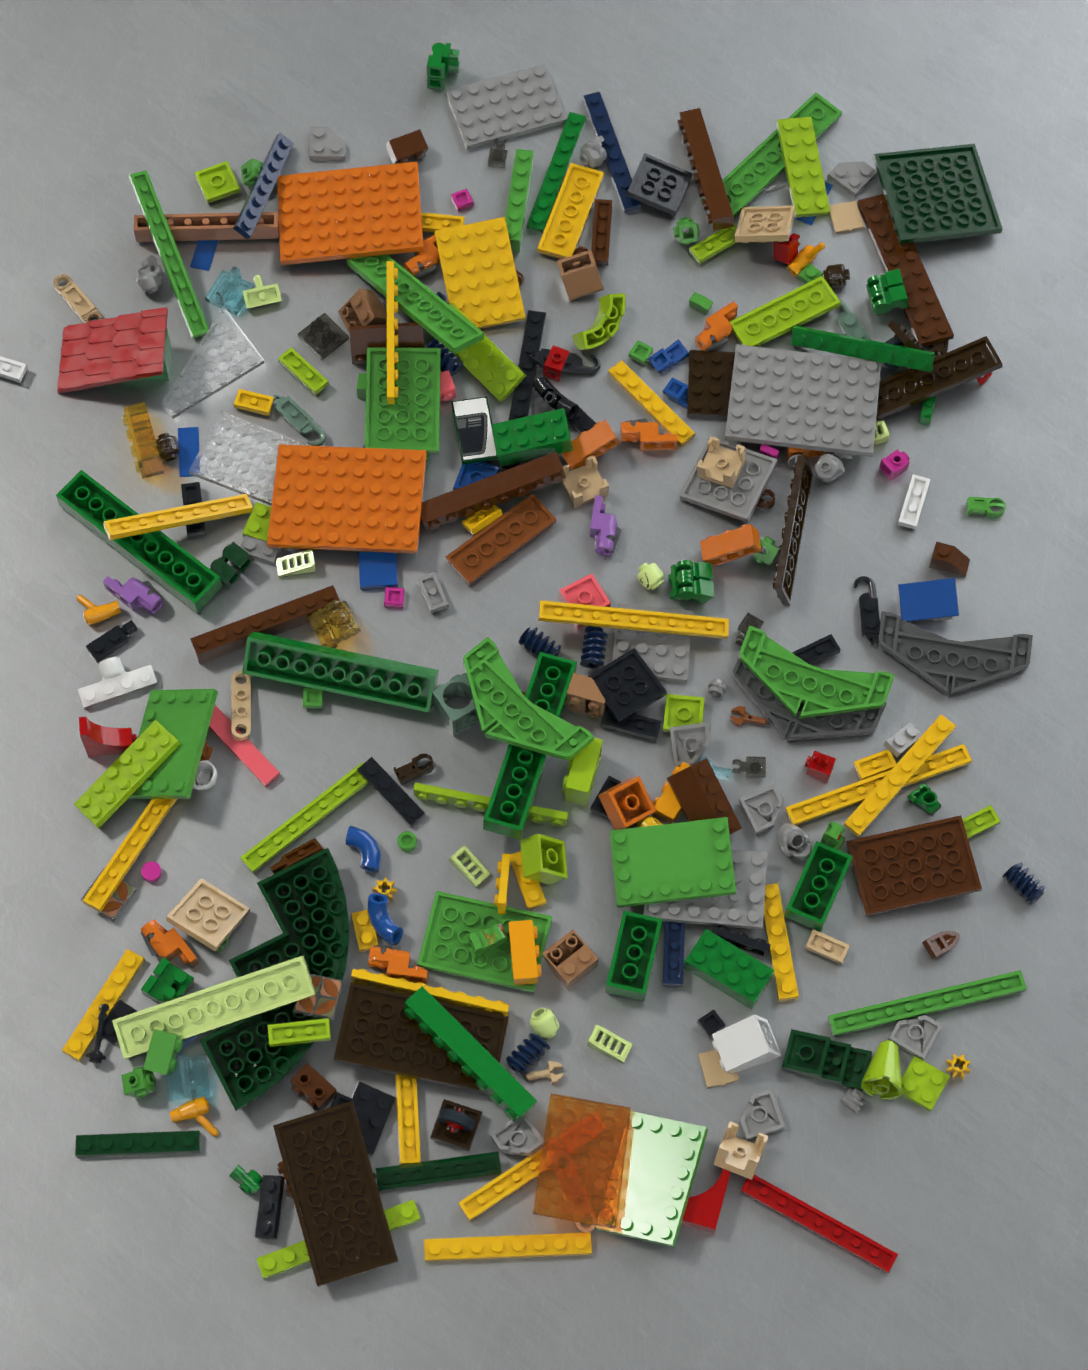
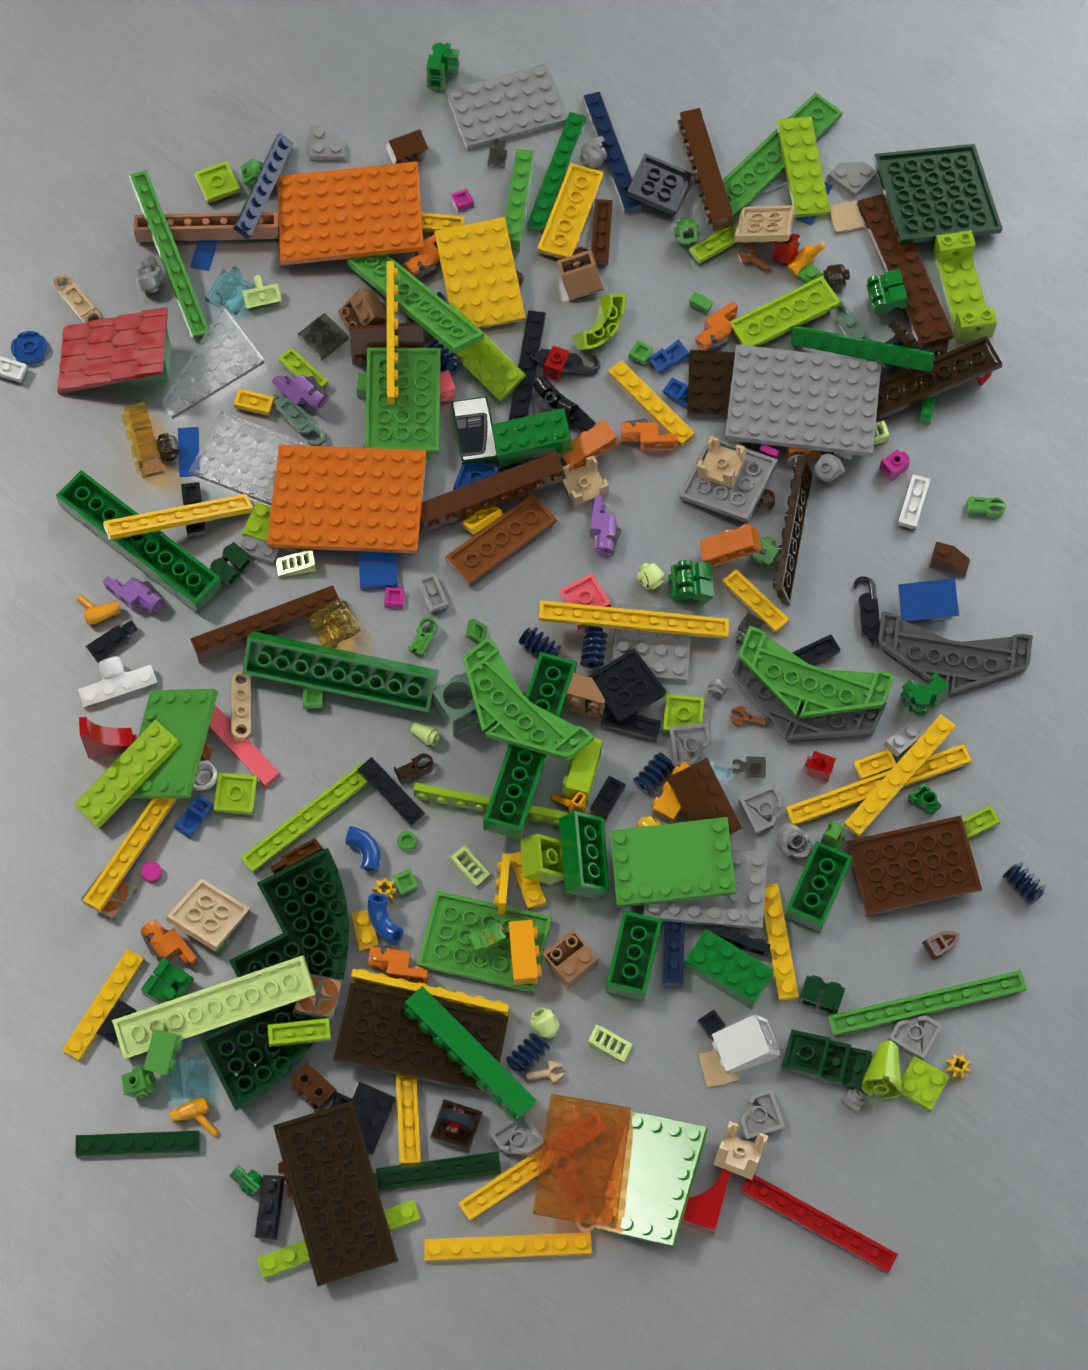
black piece [86,1004,109,1063] -> none
orange brick [598,776,656,830] -> none
tan plate [805,929,850,965] -> none
none -> blue tile [11,331,48,365]
none -> blue slope [174,795,214,839]
none -> lime plate [213,773,258,815]
none -> medium lavender plate [272,375,329,409]
none -> bright green plate [392,869,419,896]
none -> bright green piece [408,617,438,657]
none -> yellowish green cone [411,723,441,746]
none -> bright green plate [465,619,487,644]
none -> light orange piece [551,792,587,814]
none -> green brick [559,811,610,899]
none -> dark blue piece [633,752,675,794]
none -> yellow plate [722,569,789,634]
none -> dark orange bar [738,247,769,271]
none -> dark green piece [798,975,845,1015]
none -> green hips [900,672,949,717]
none -> lime plate [933,230,997,342]

